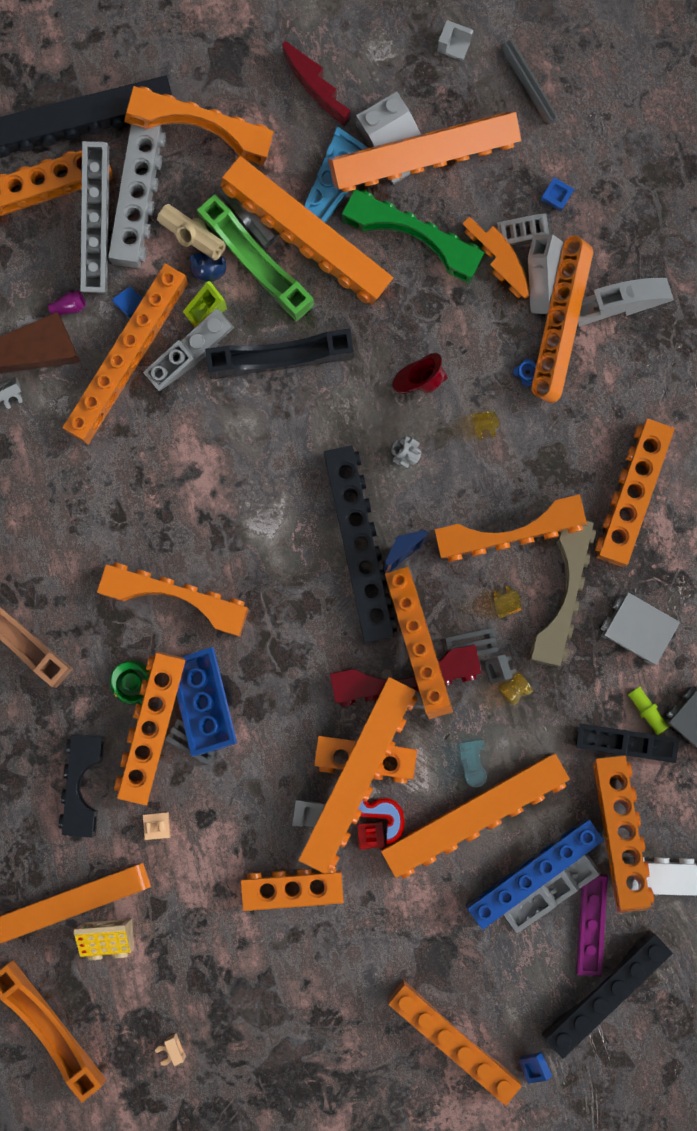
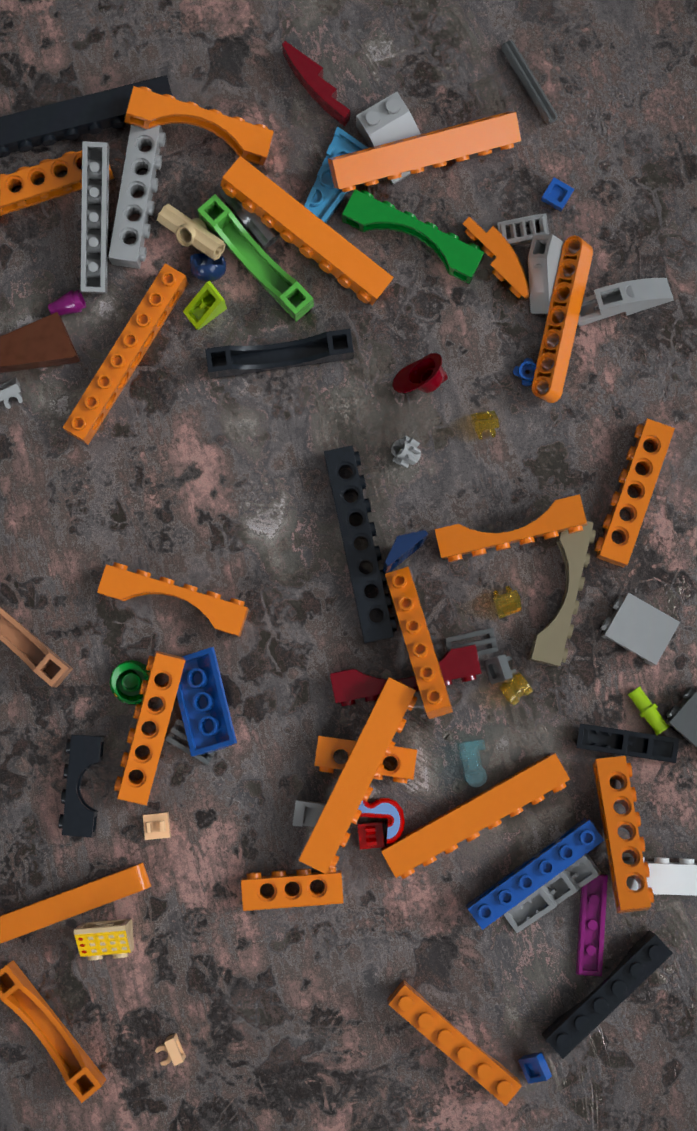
blue slope [112,287,143,319] -> none
light grey slope [143,309,234,391] -> none
light grey panel [437,20,473,61] -> none

